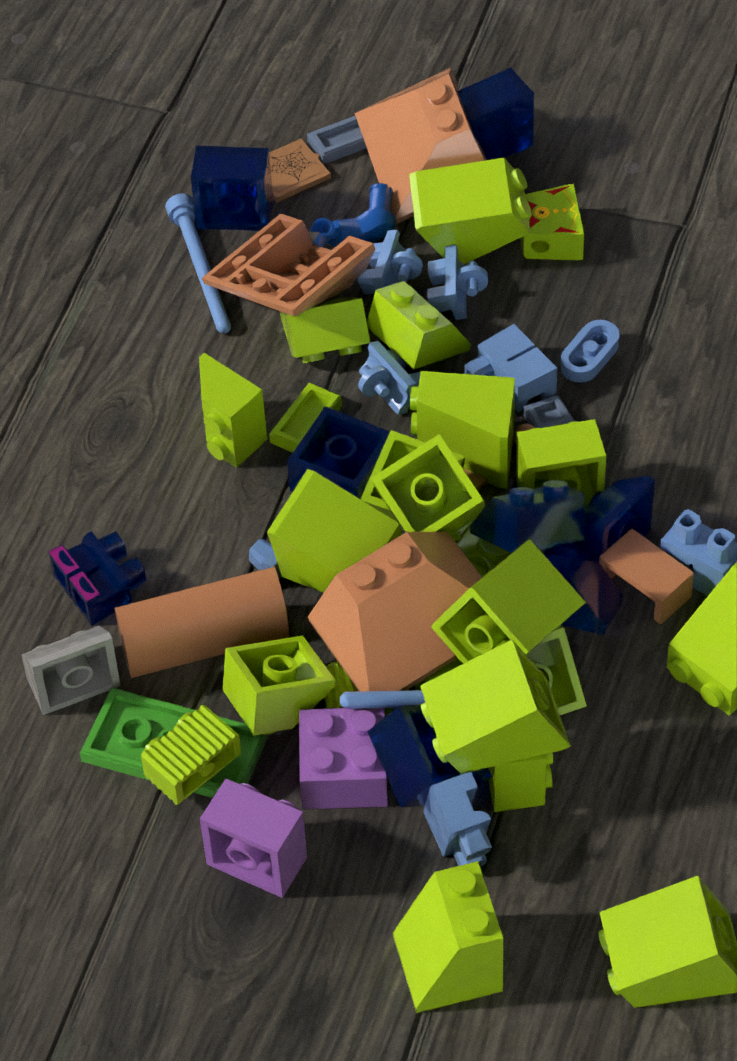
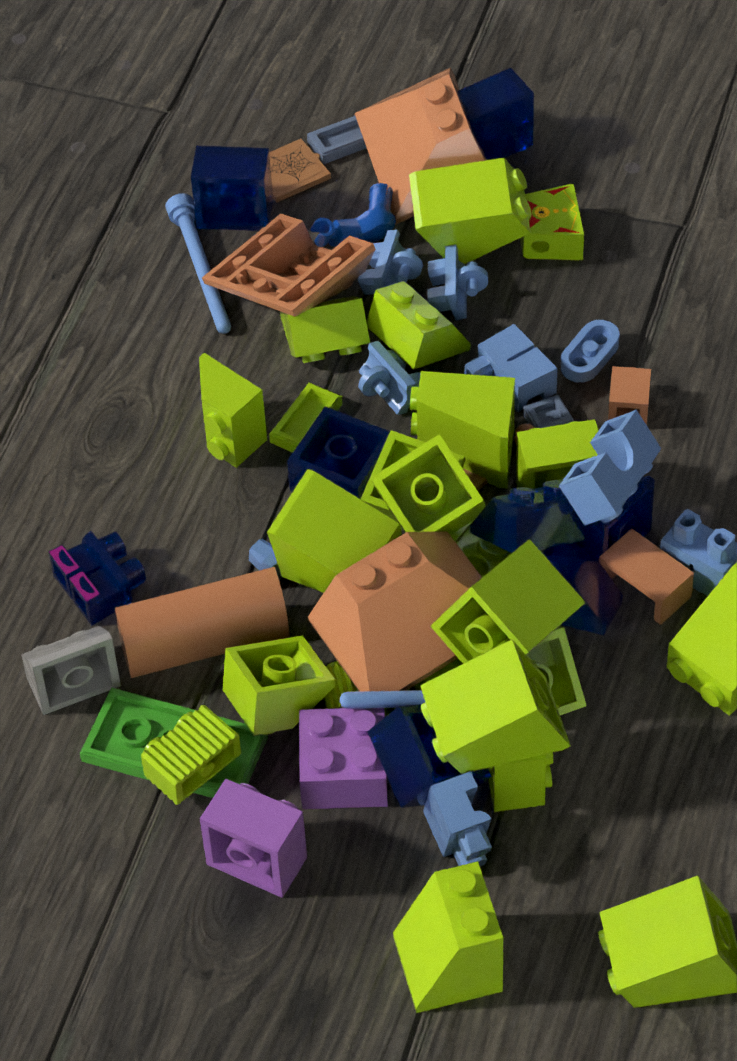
none -> medium blue arch [559,410,661,525]
none -> nougat brick [608,366,651,425]

